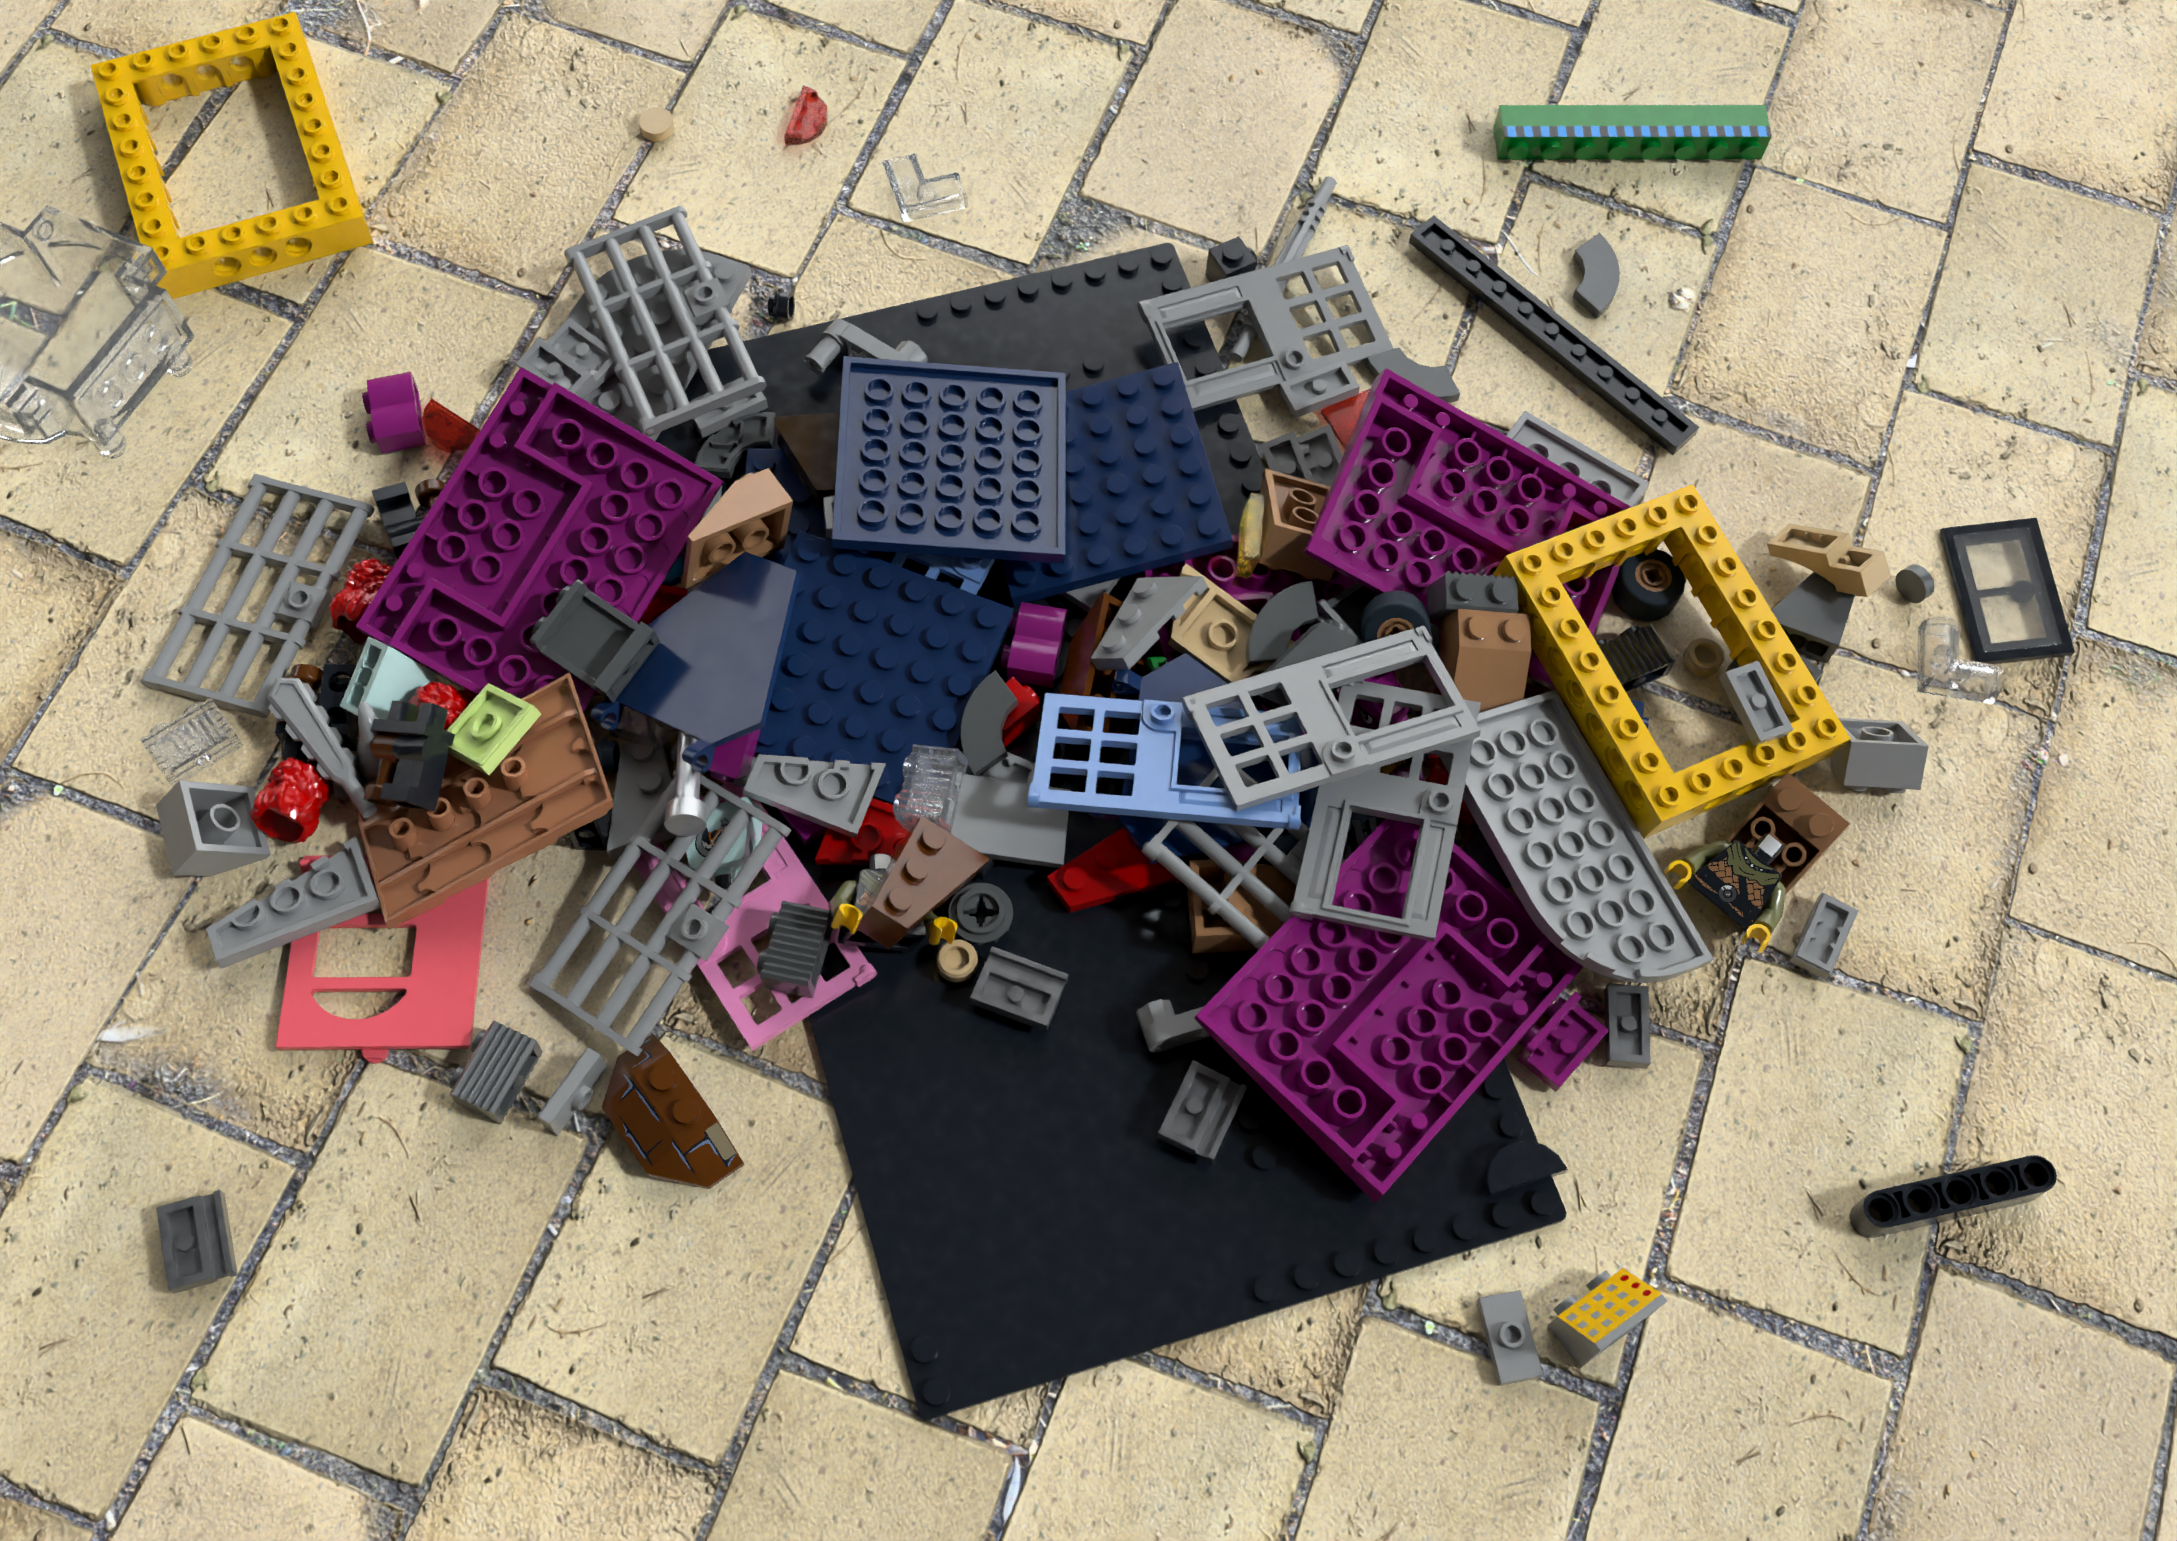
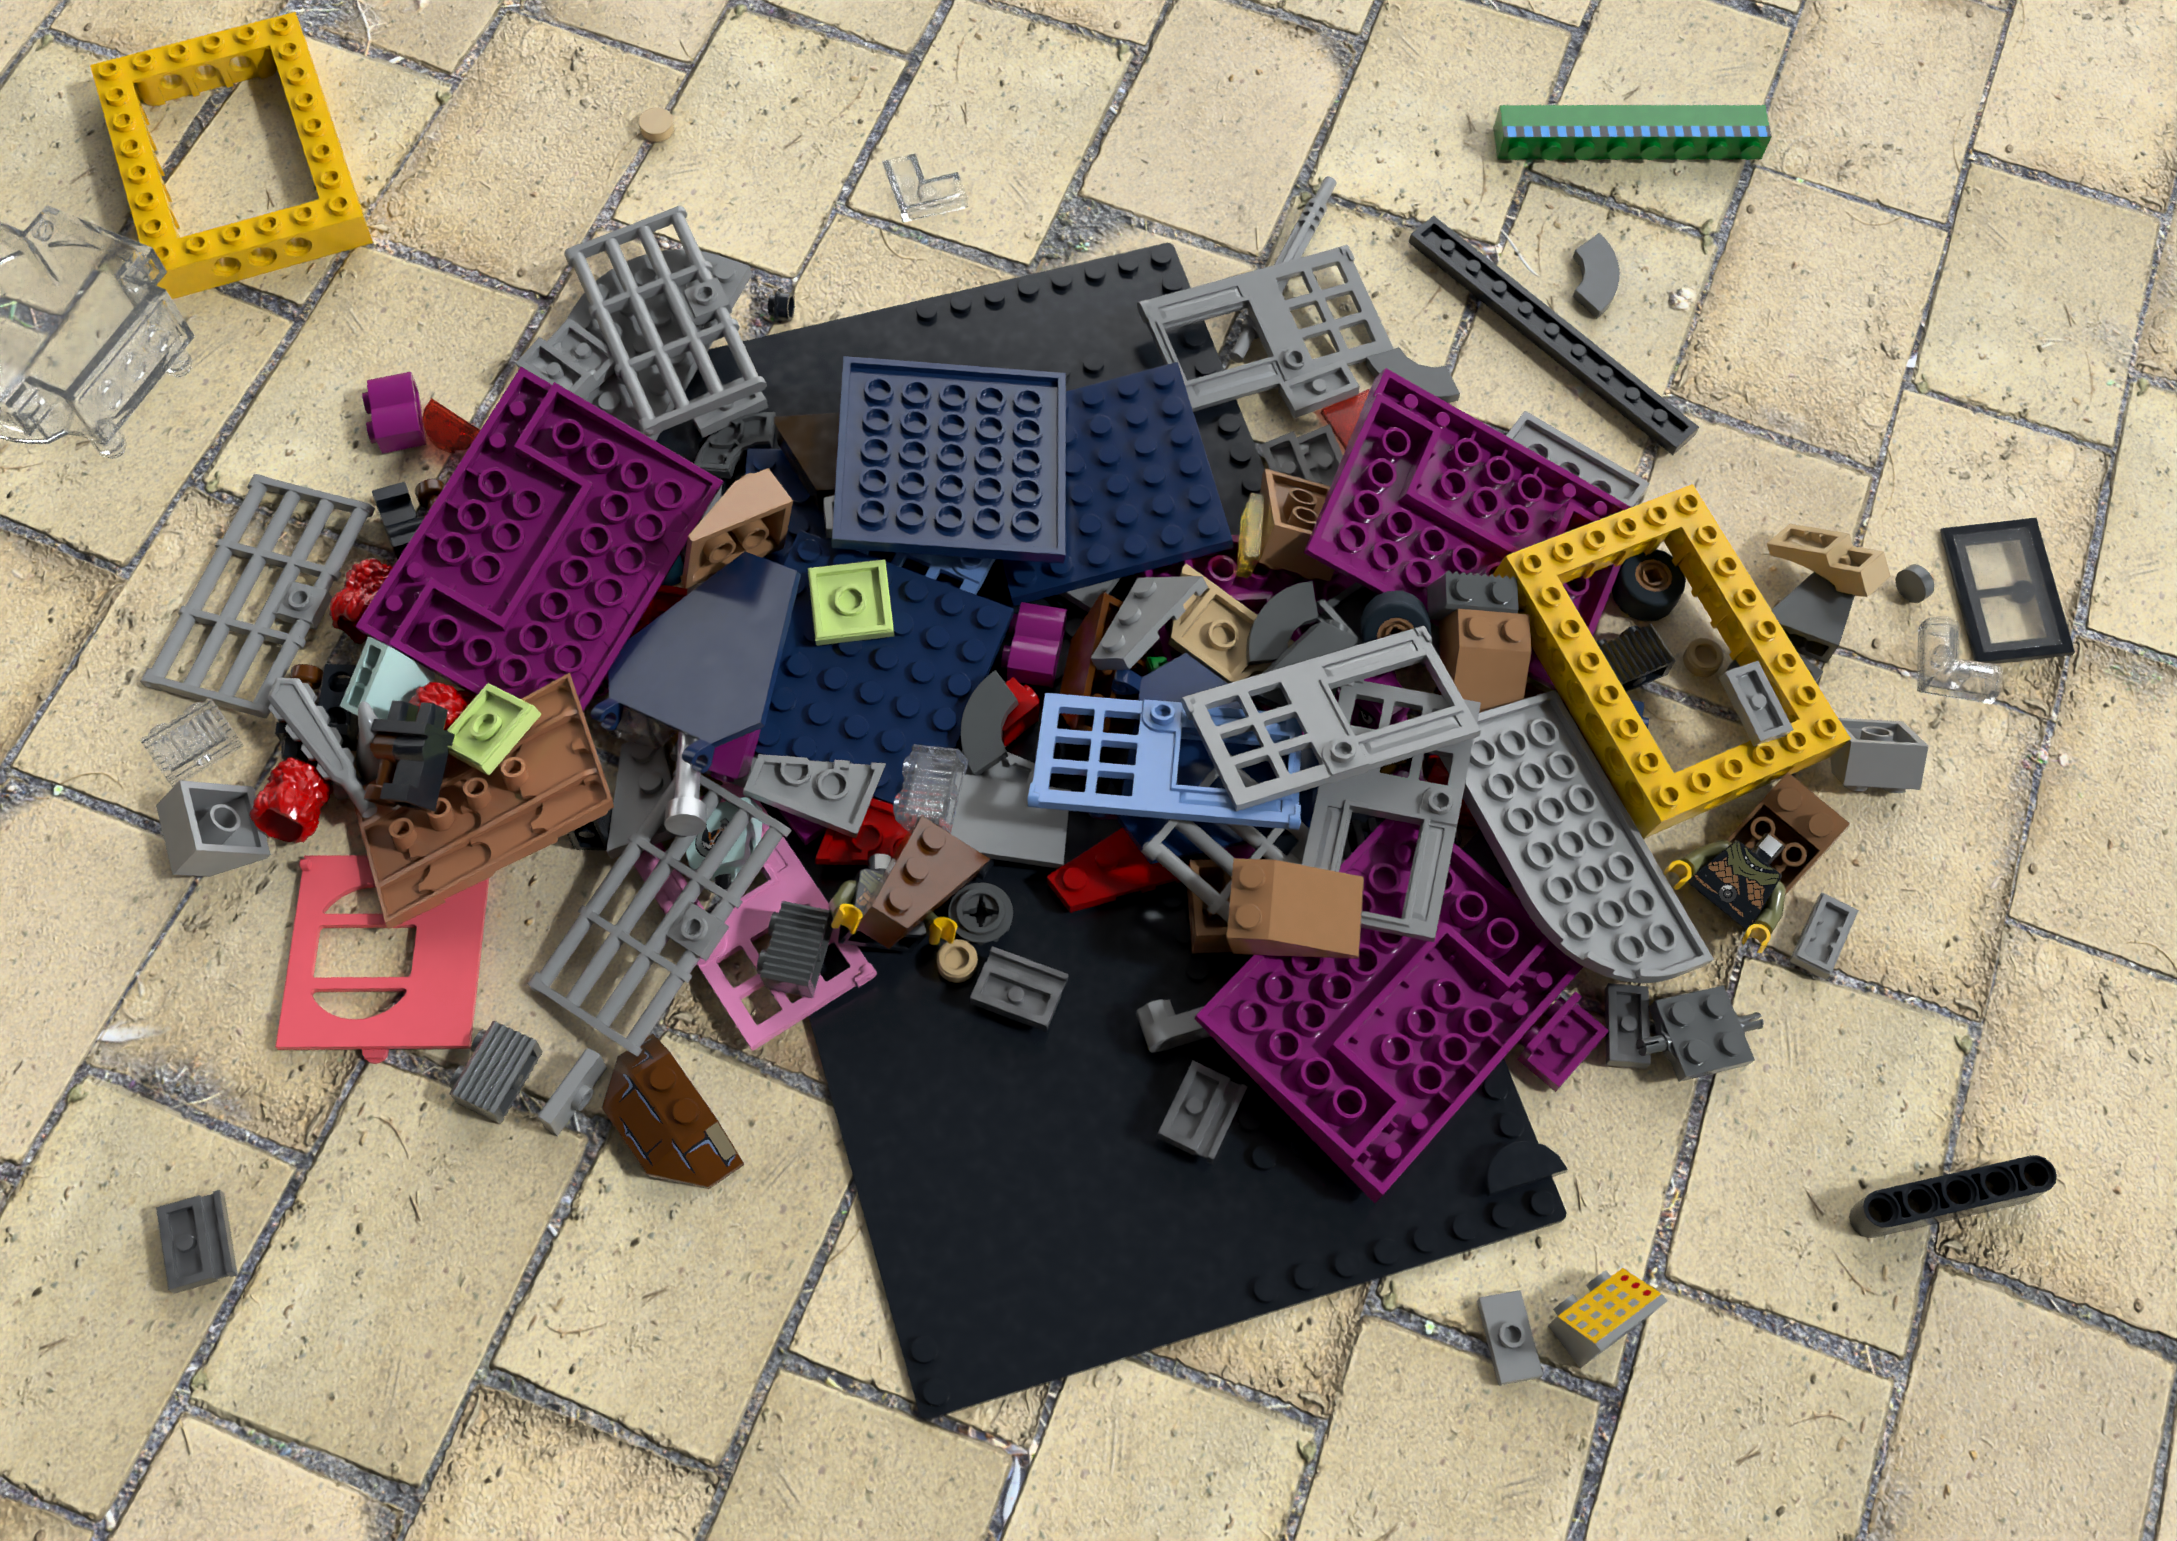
light grey wing [206,836,381,969] -> none
dark grey panel [530,579,660,703] -> none
black plate [594,737,620,776] -> none
clear red tile [784,85,828,145] -> none
light grey beam [804,318,928,374] -> none
black brick [1205,236,1258,283] -> none
none -> yellowish green tile [808,559,894,645]
none -> medium nougat slope [1227,858,1364,959]
none -> dark grey plate [1636,985,1764,1082]

